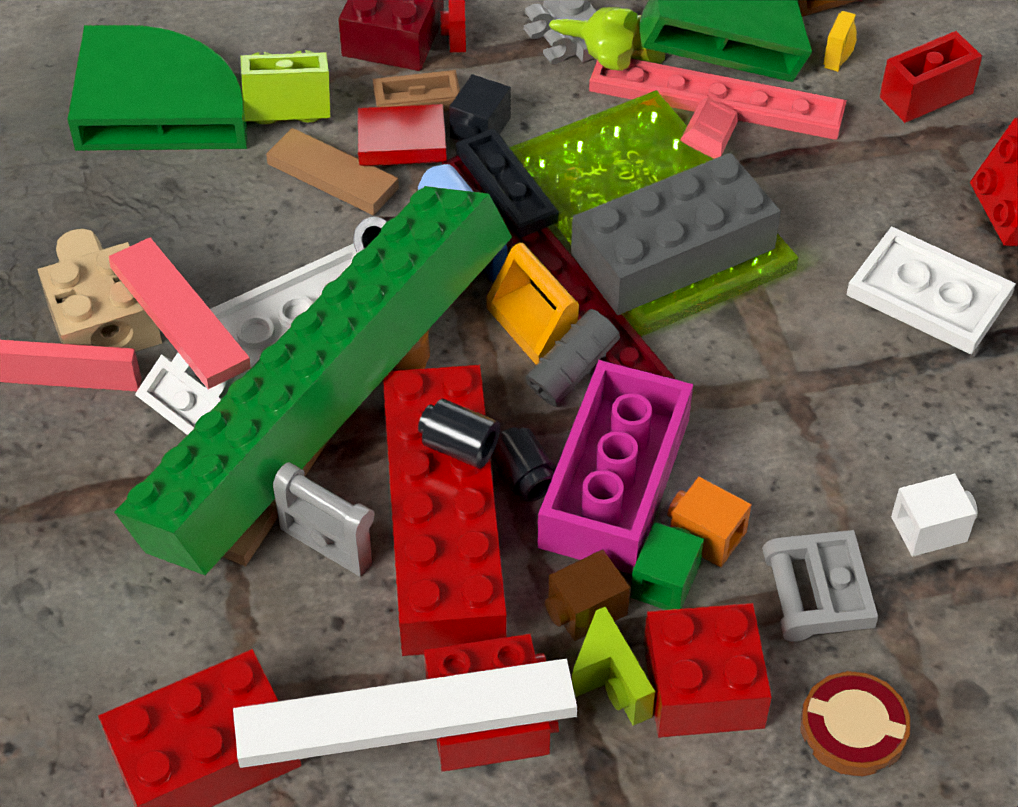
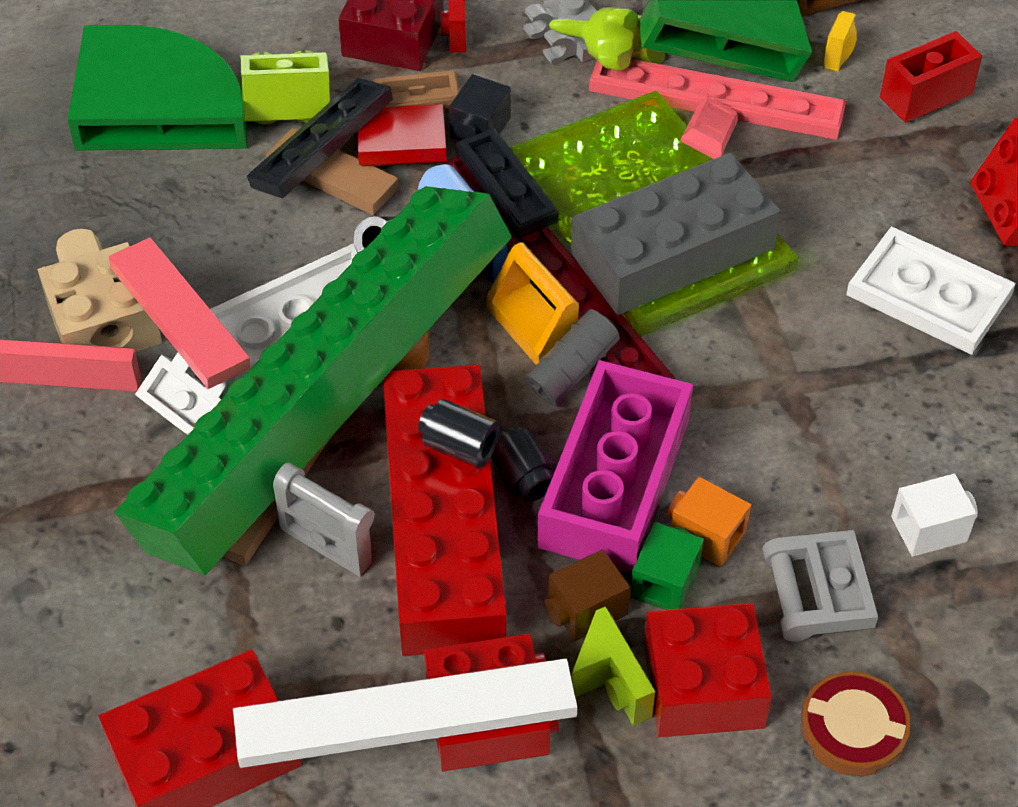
none -> black tile [247,78,393,199]

